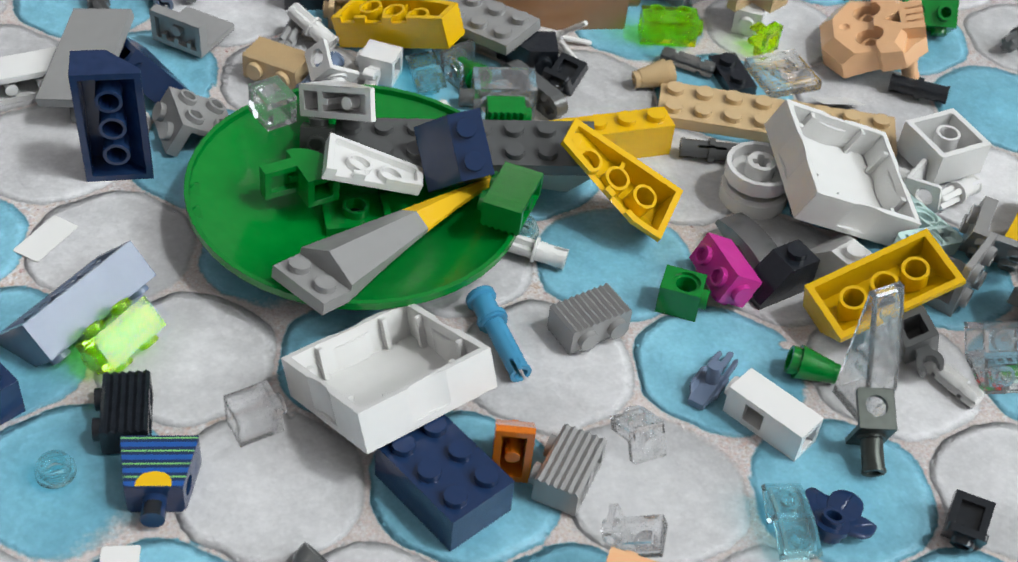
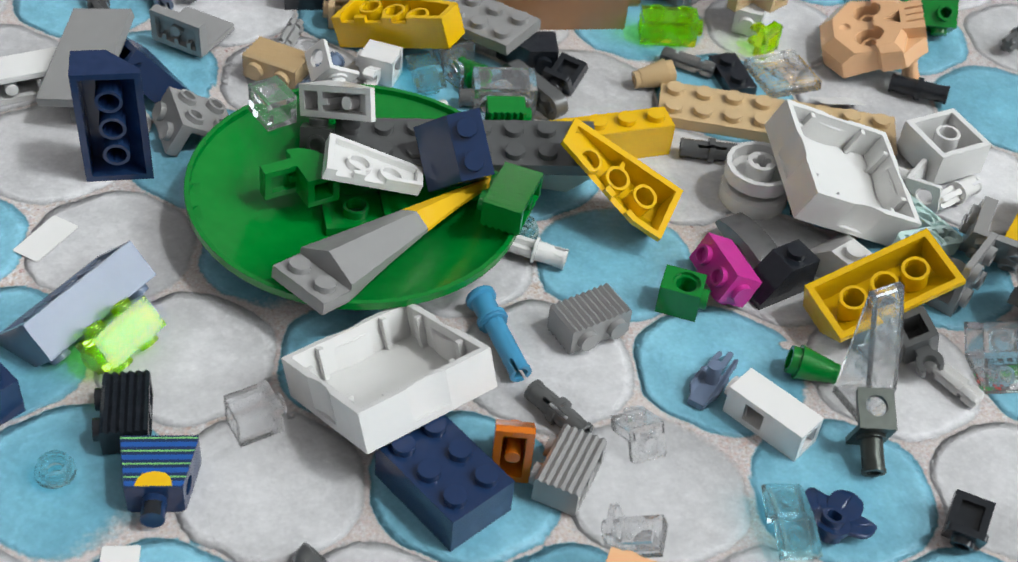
white axle [287,2,339,51] -> none
white plant [538,21,592,59] -> none
none -> dark grey pin [524,379,593,433]

